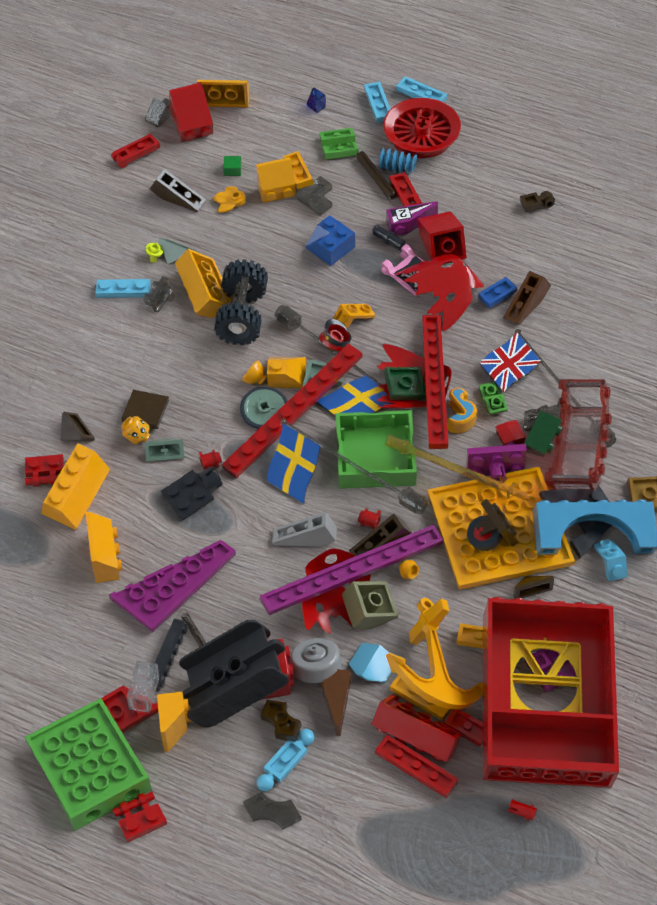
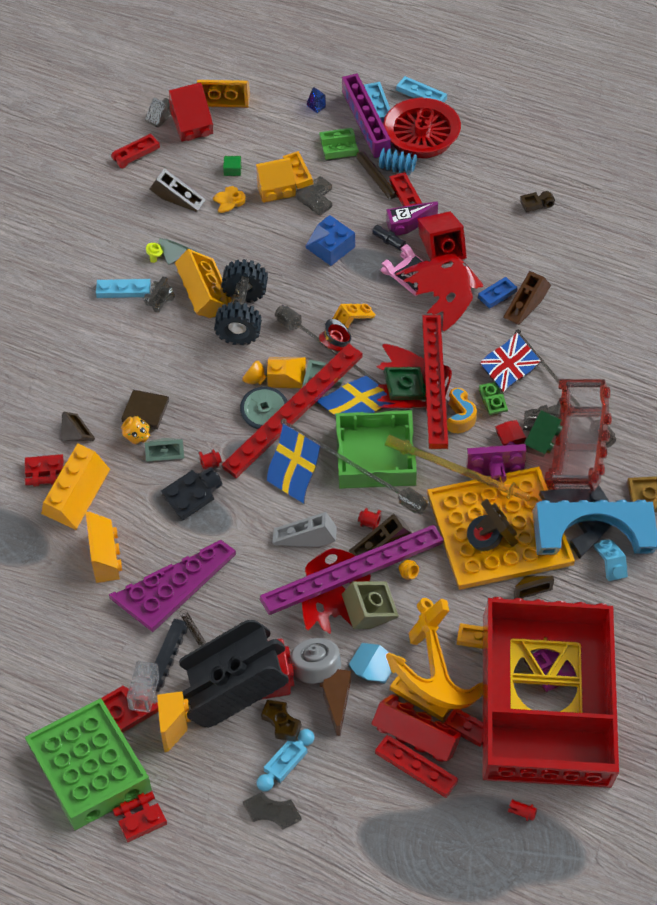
none -> magenta brick [342,73,391,158]

